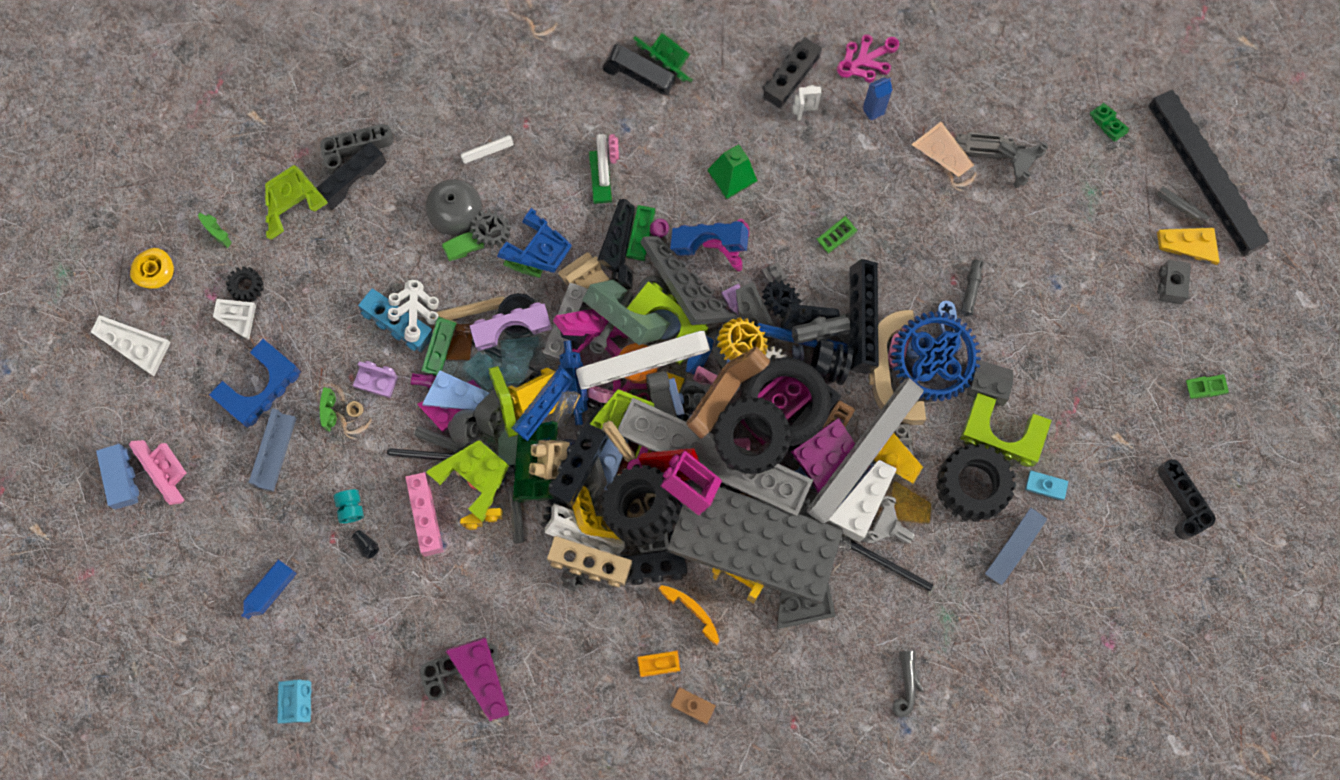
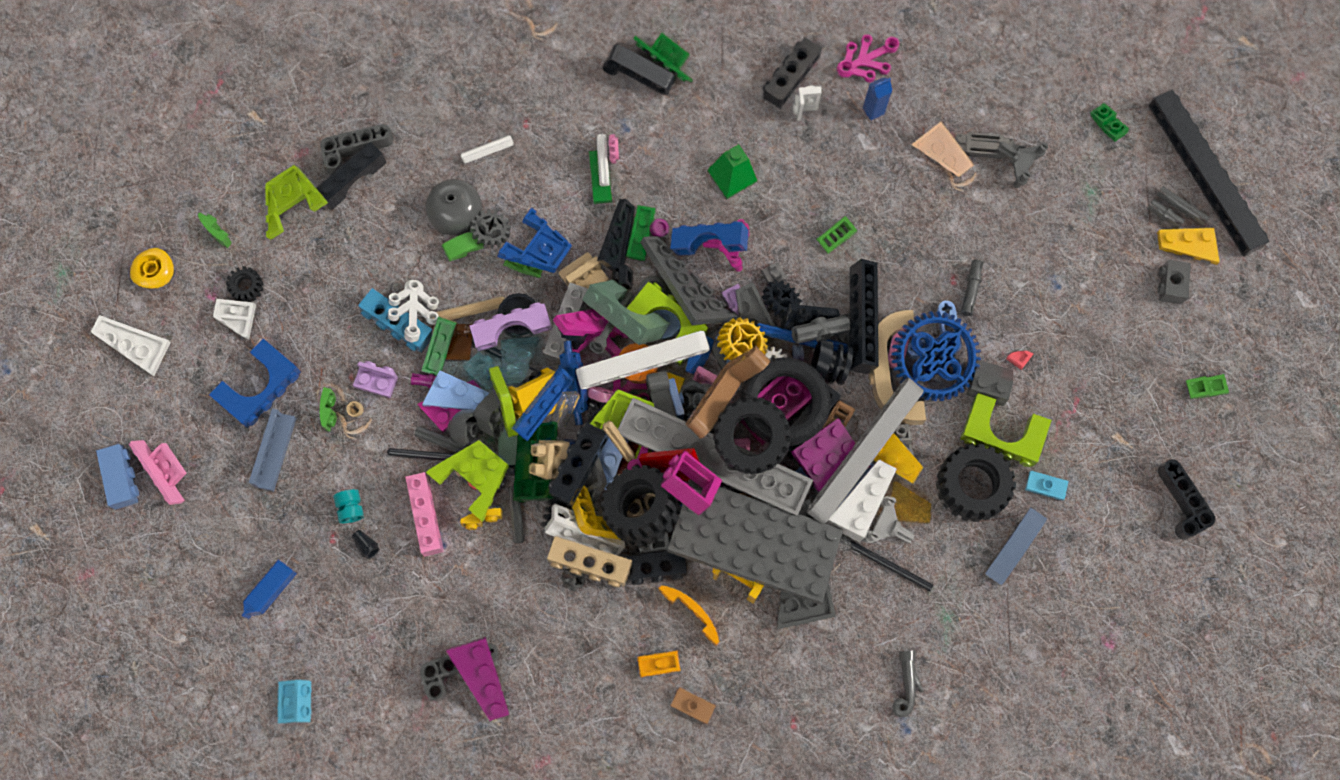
none -> coral tile [1006,351,1033,370]
none -> dark grey pin [1147,199,1185,229]

